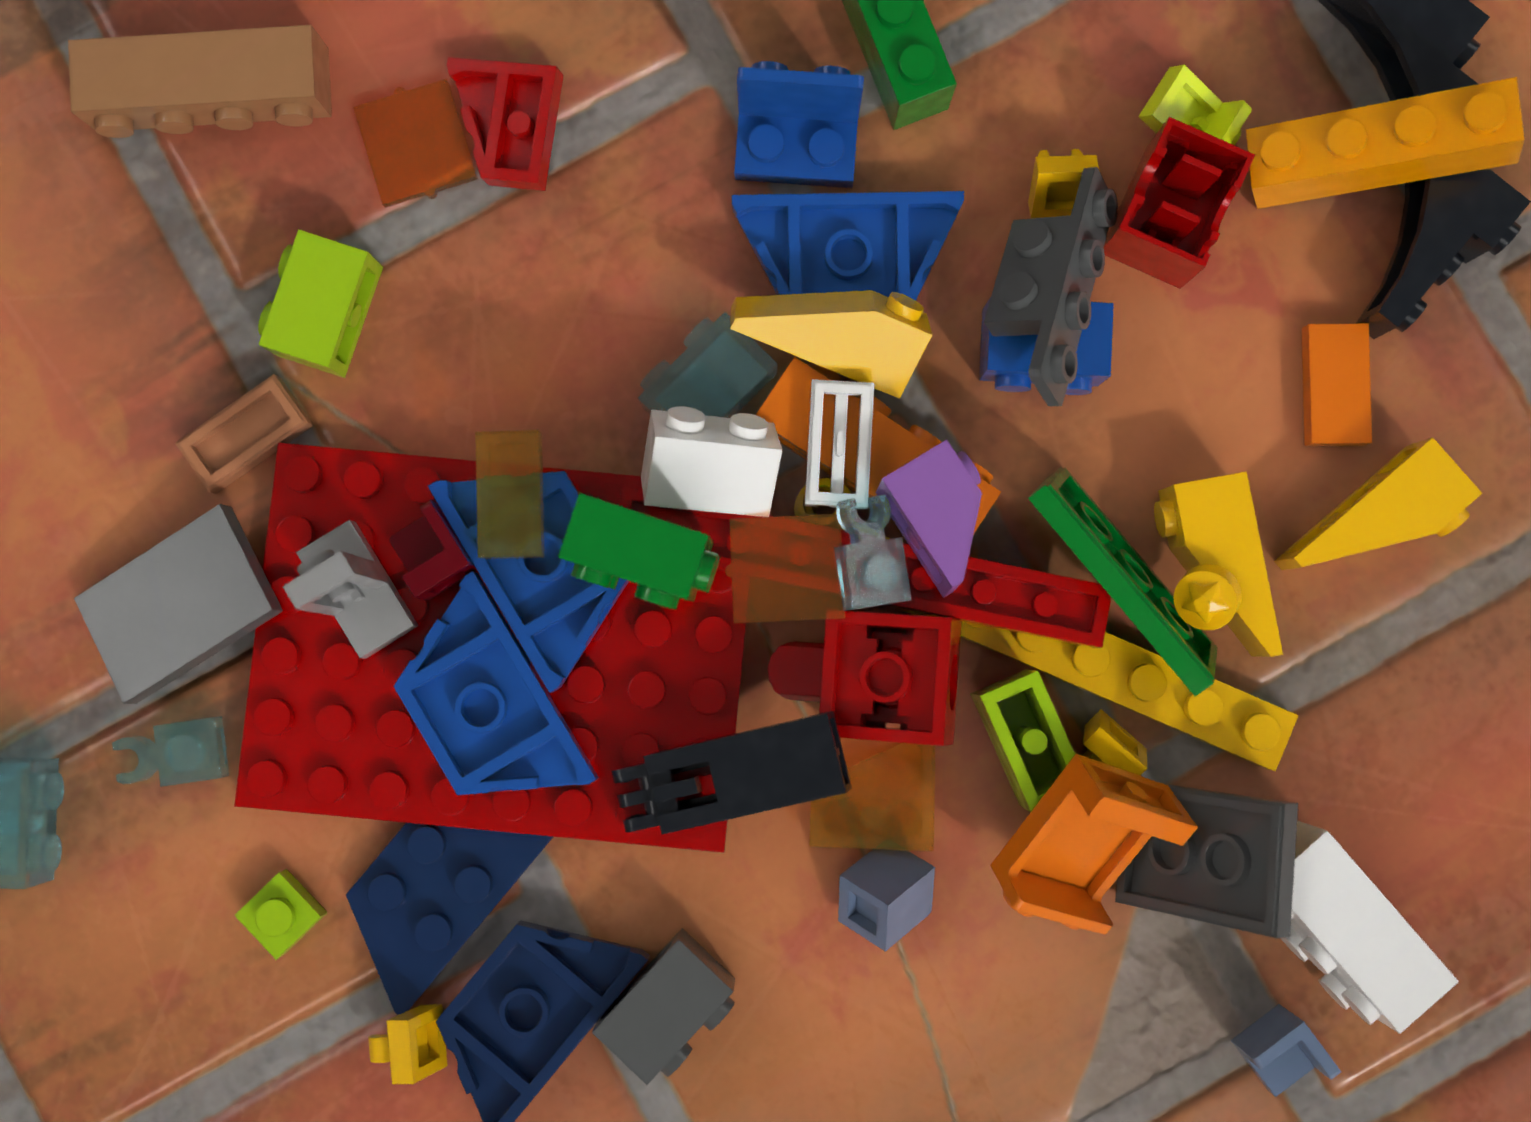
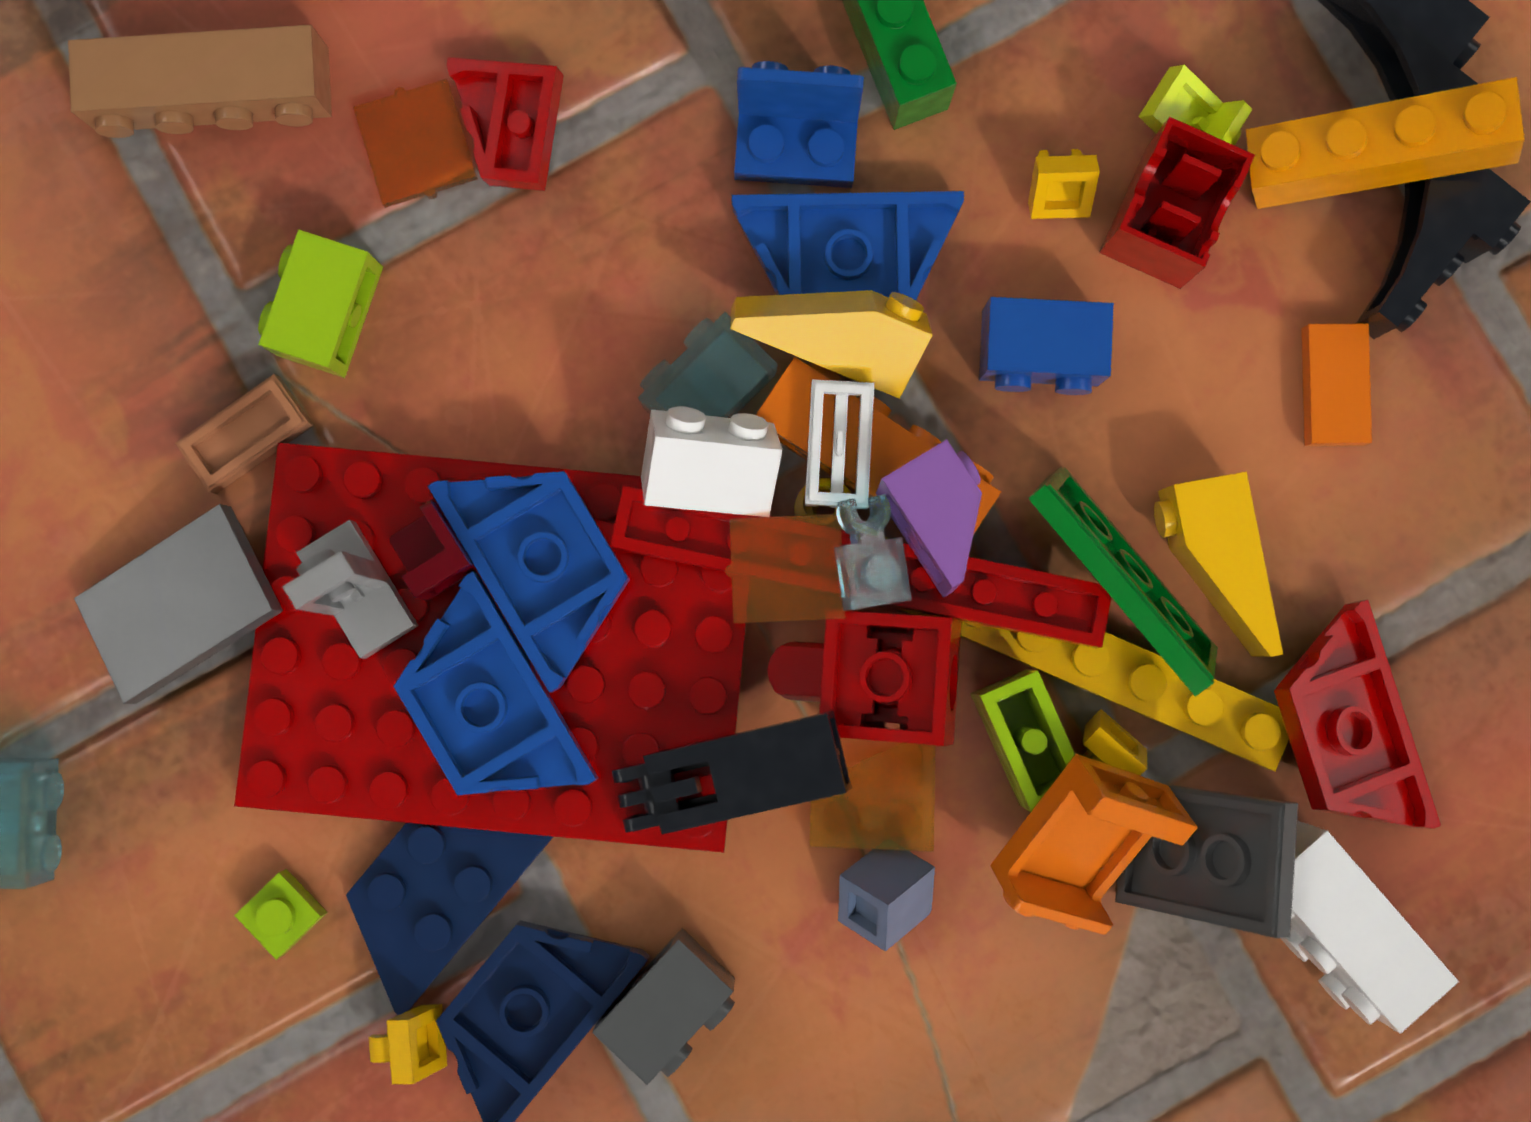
clear light blue plate [112,716,230,787] -> none
clear yellow tile [476,430,545,560] -> none
green brick [558,493,721,609] -> none
dark grey bracket [984,167,1118,406] -> none
yellow tile [1174,564,1242,630] -> none
sand blue panel [1231,1004,1341,1097] -> none
yellow slope [1274,437,1483,570] -> none
none -> red wing [1274,599,1441,829]

